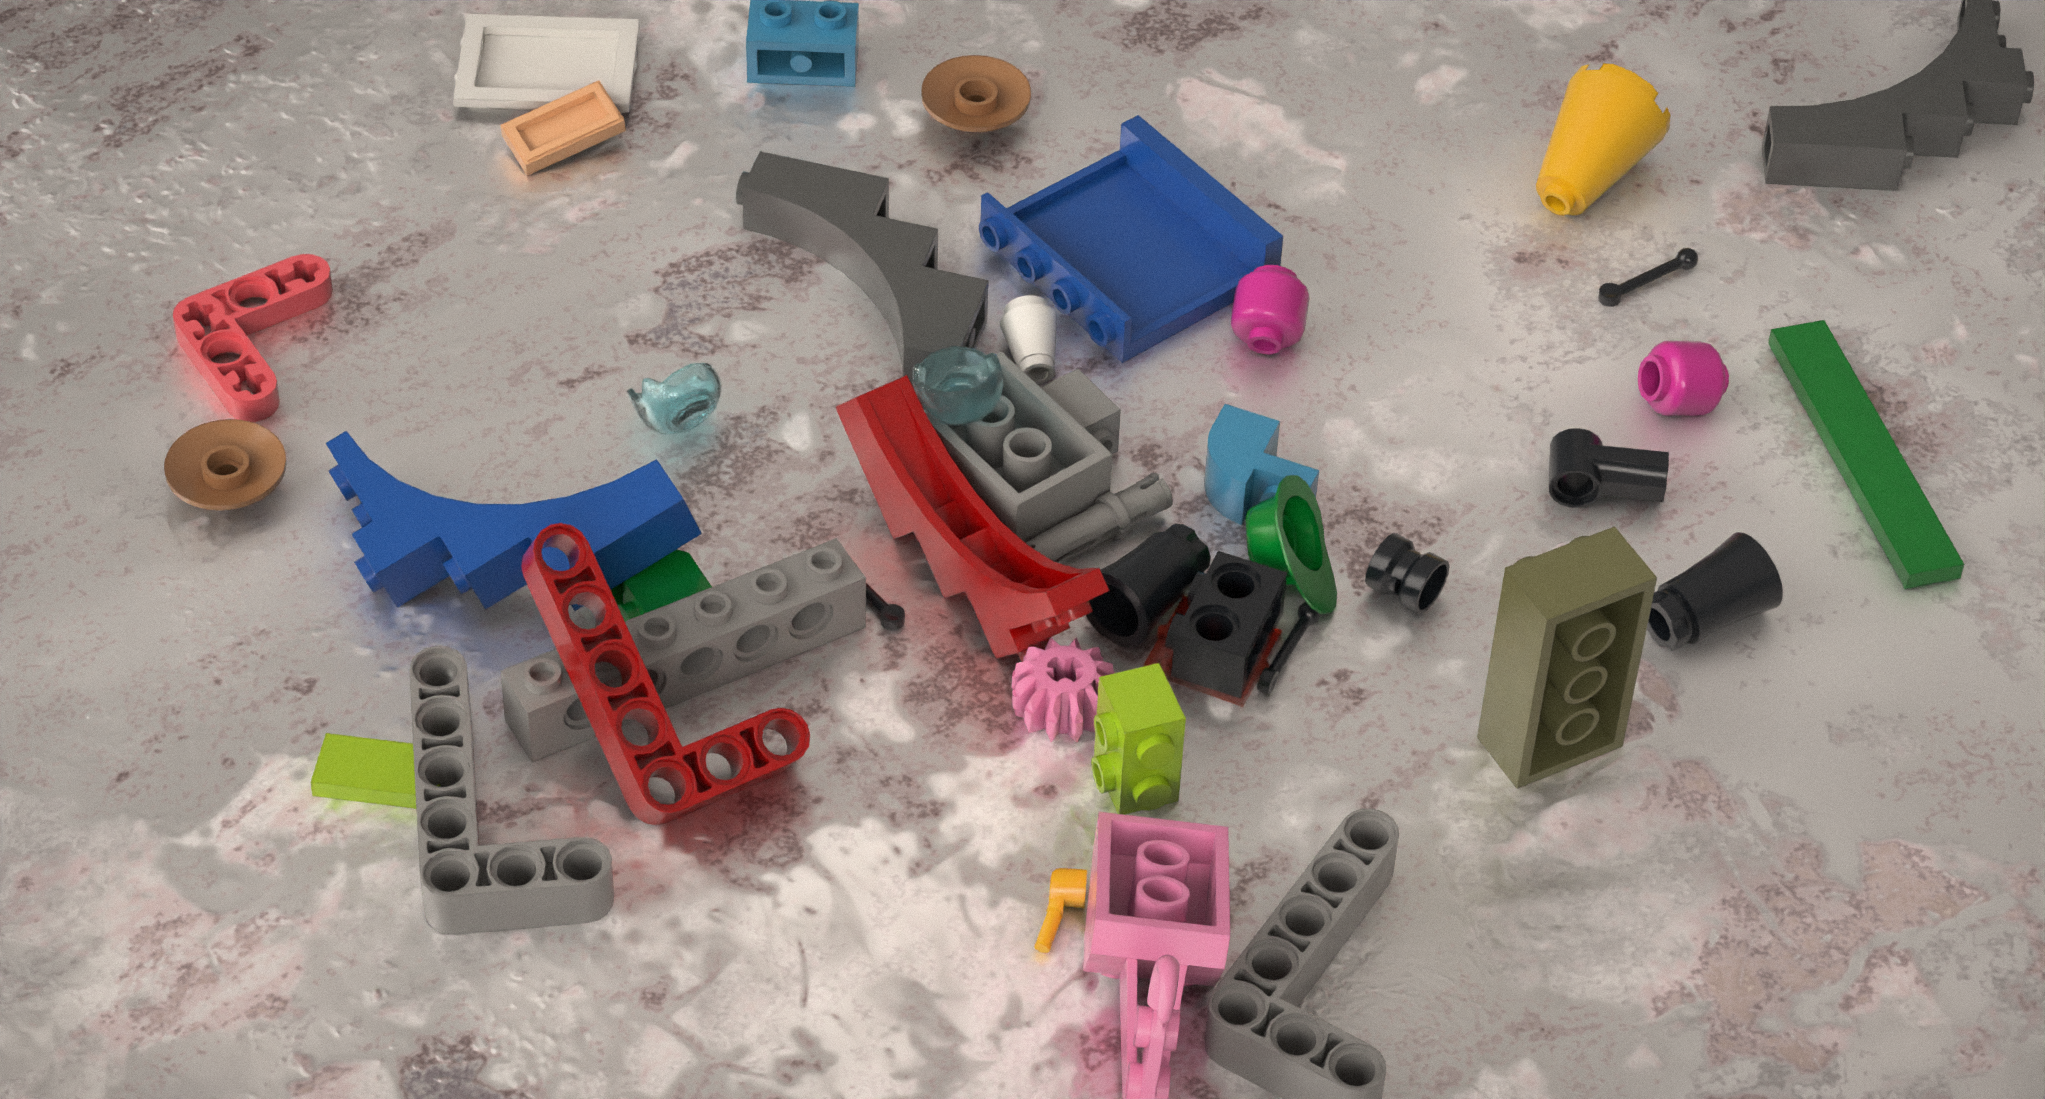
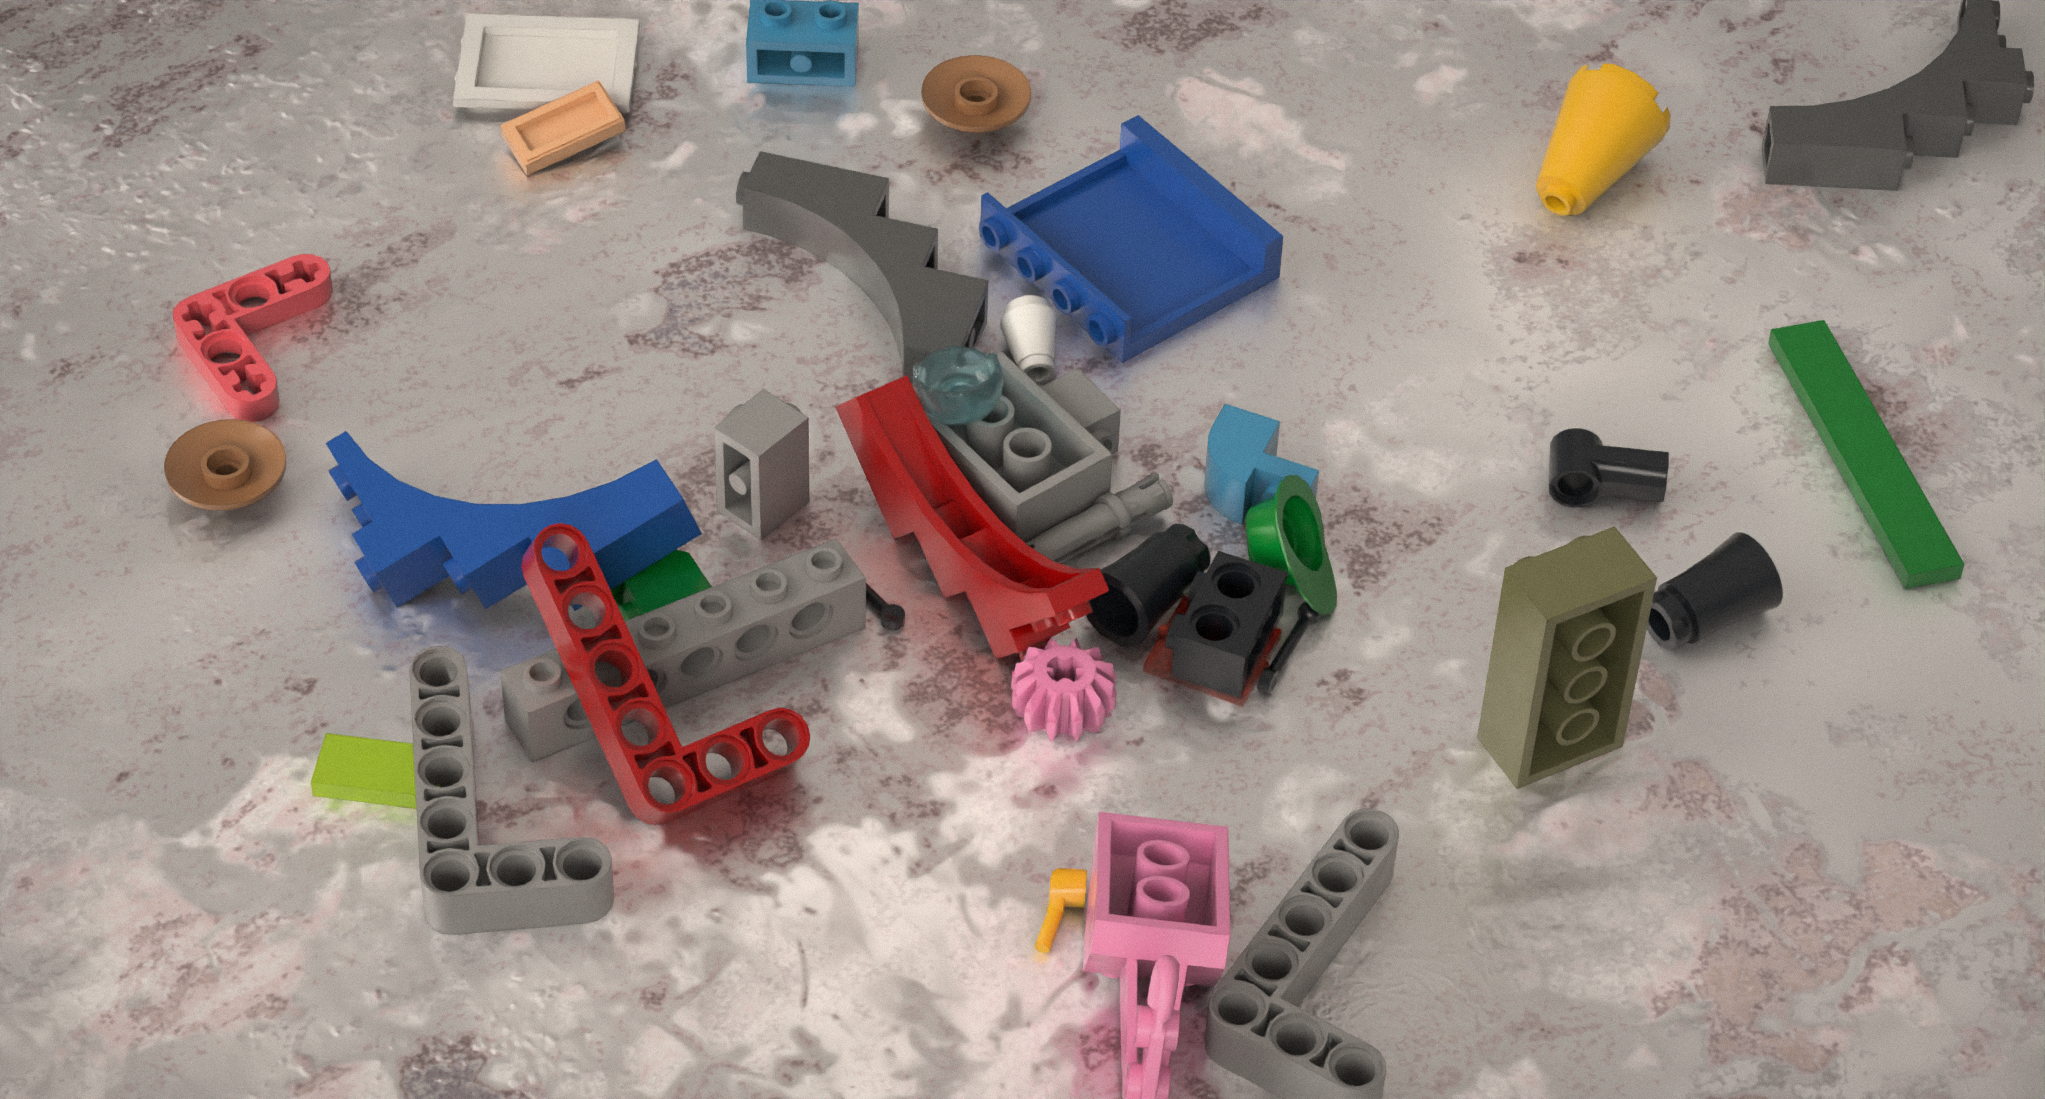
clear light blue hair [627,363,722,435] -> none
lime brick [1091,663,1186,815] -> none
dark pink head [1231,265,1310,355] -> none
black wheel [1365,533,1450,614] -> none
black hinge [1598,248,1698,307] -> none
dark pink head [1638,341,1729,417] -> none
none -> light grey brick [714,389,810,540]

